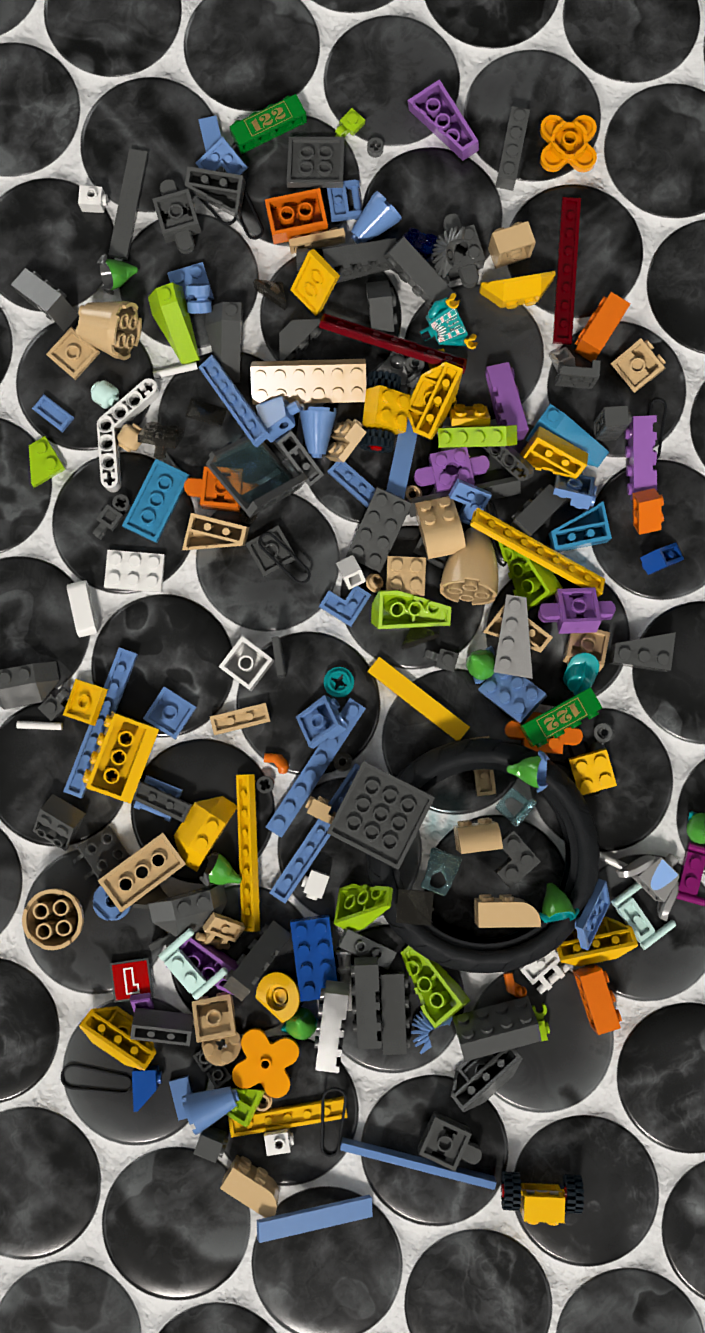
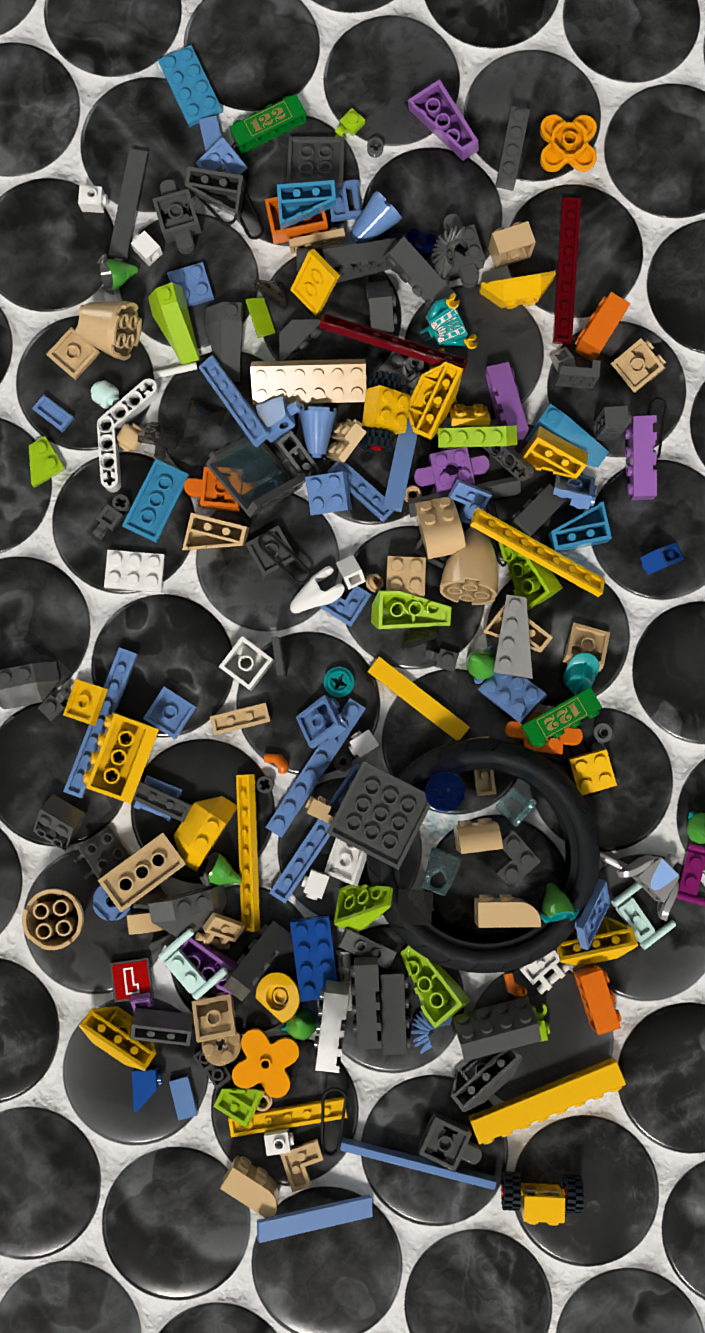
wedge [11,268,78,331] -> none
white piece [16,721,63,730] -> none
black piece [60,1064,133,1094] -> none
white beam [67,580,99,638] -> none
medium blue cone [182,1086,240,1135] -> none
medium blue wheel [186,283,212,314] -> none
dark grey brick [193,1125,228,1163] -> none
dark grey plate [346,487,412,573] -> none
bright green hat [507,750,550,793] -> none
medium lavender brick [538,588,616,634] -> none
dark grey wedge [609,632,676,672] -> none
orange brick [633,488,664,535] -> none
none -> tan slope [126,911,164,935]
none -> white brick [131,230,163,266]
none -> dark azure plate [158,45,223,127]
none -> lime slope [246,297,275,338]
none -> dark azure wedge [277,180,336,230]
none -> tan plate [280,1139,324,1193]
none -> white animal [290,566,345,613]
none -> medium blue brick [305,471,352,515]
none -> white plate [324,838,367,886]
none -> white brick [348,729,379,758]
none -> clear blue plate [424,771,465,812]
none -> yellow brick [469,1057,626,1144]

